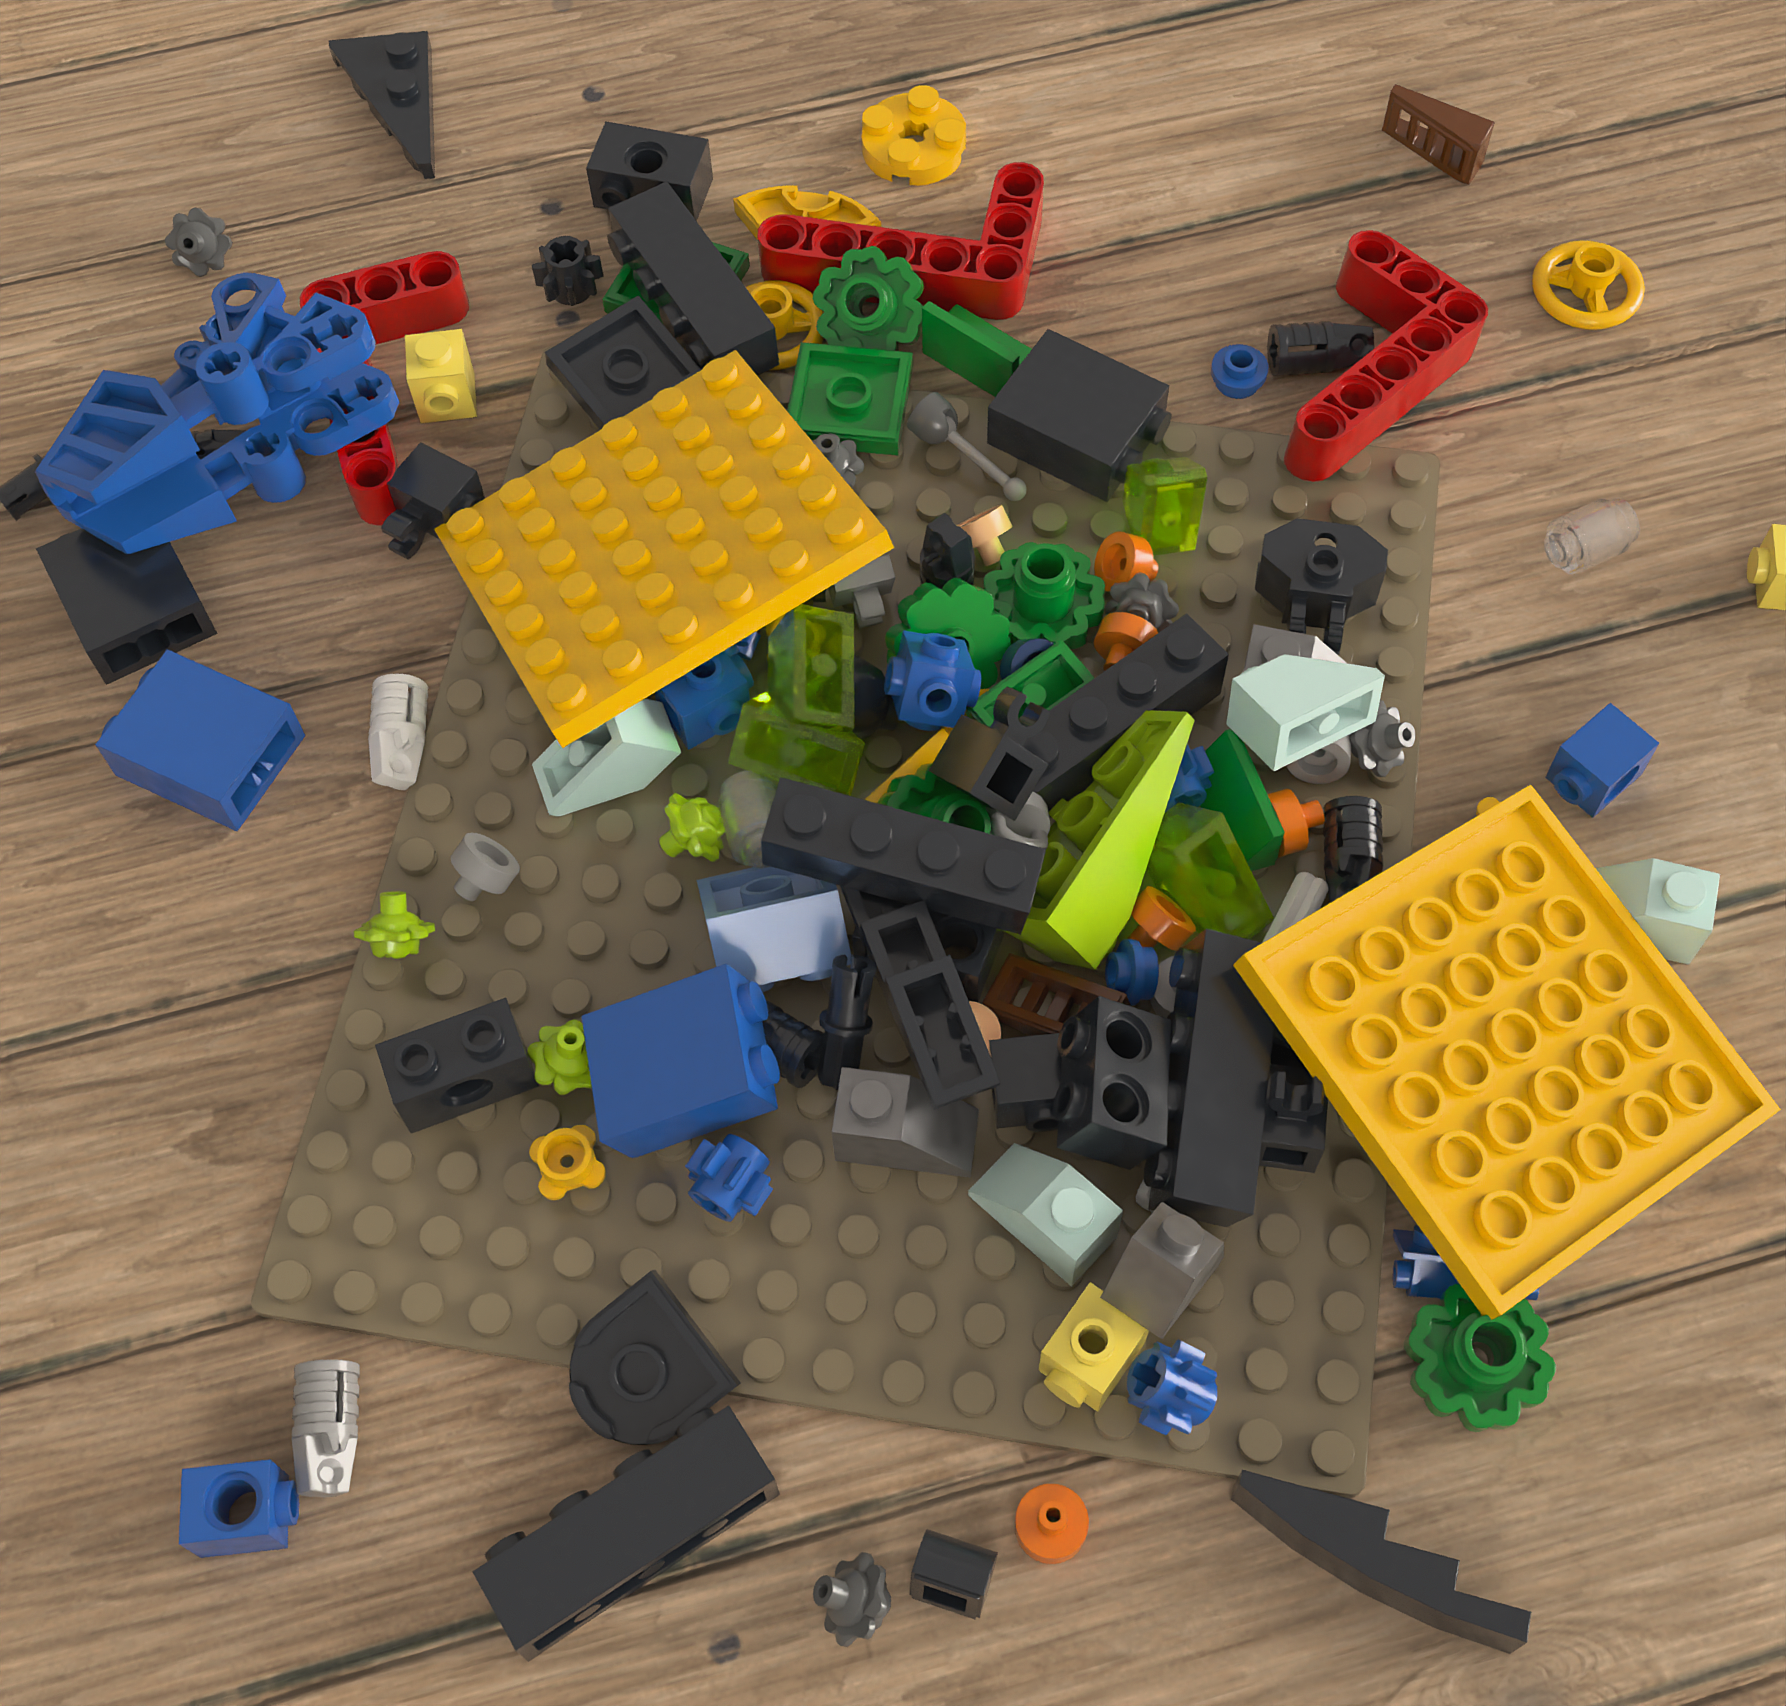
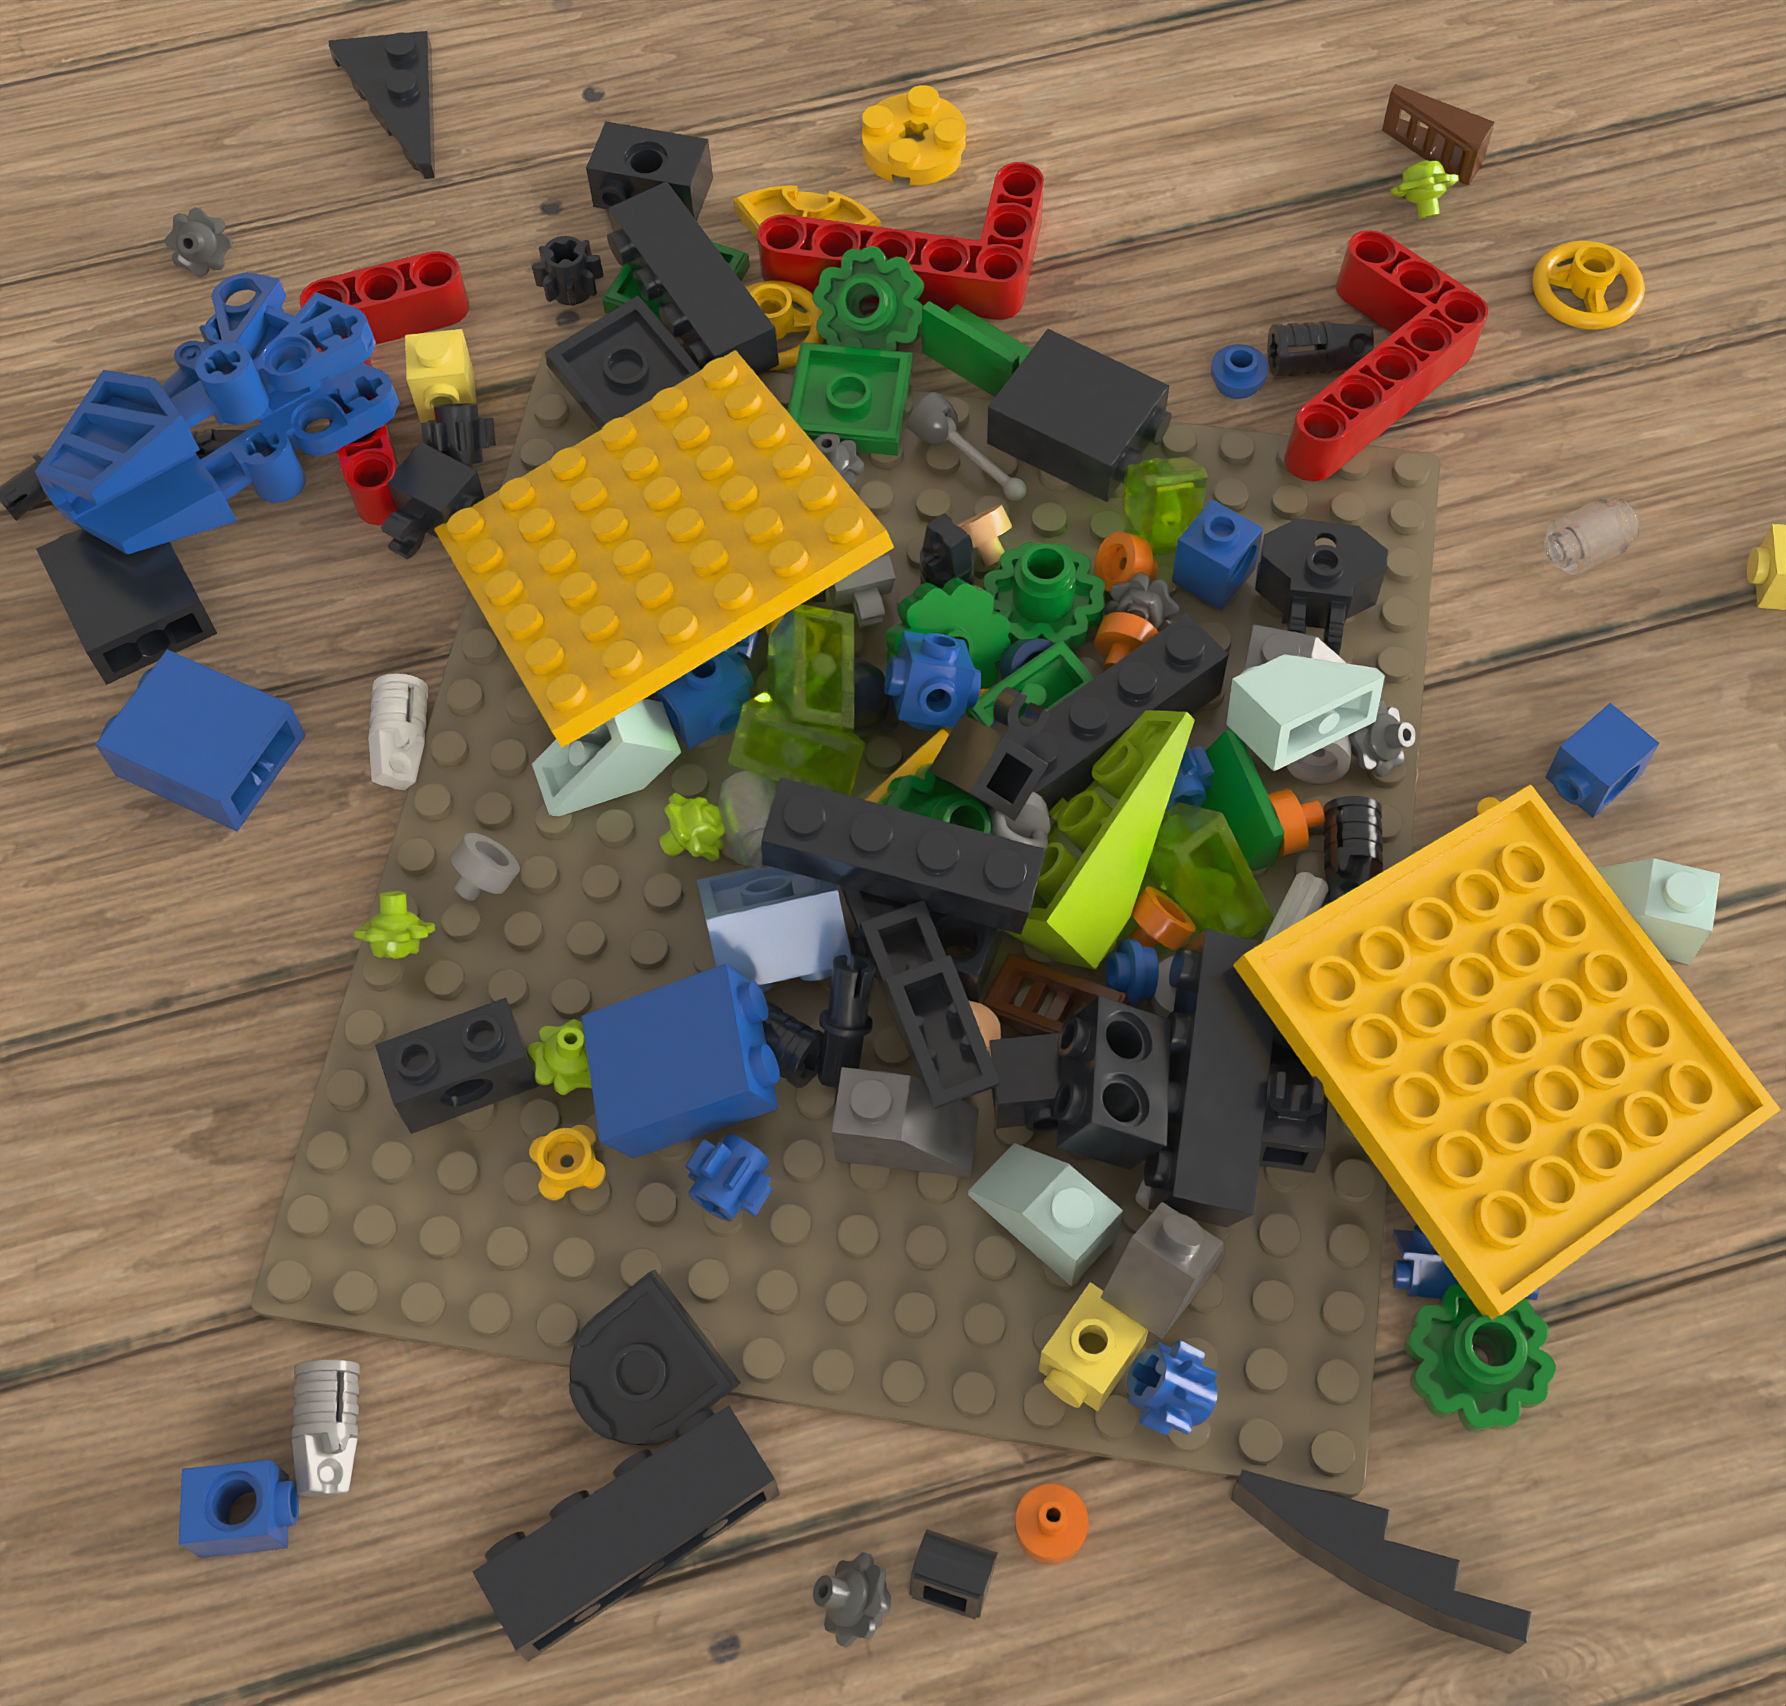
none -> black gear [421,403,496,465]
none -> blue brick [1172,499,1264,611]
none -> lime plant [1390,160,1459,219]

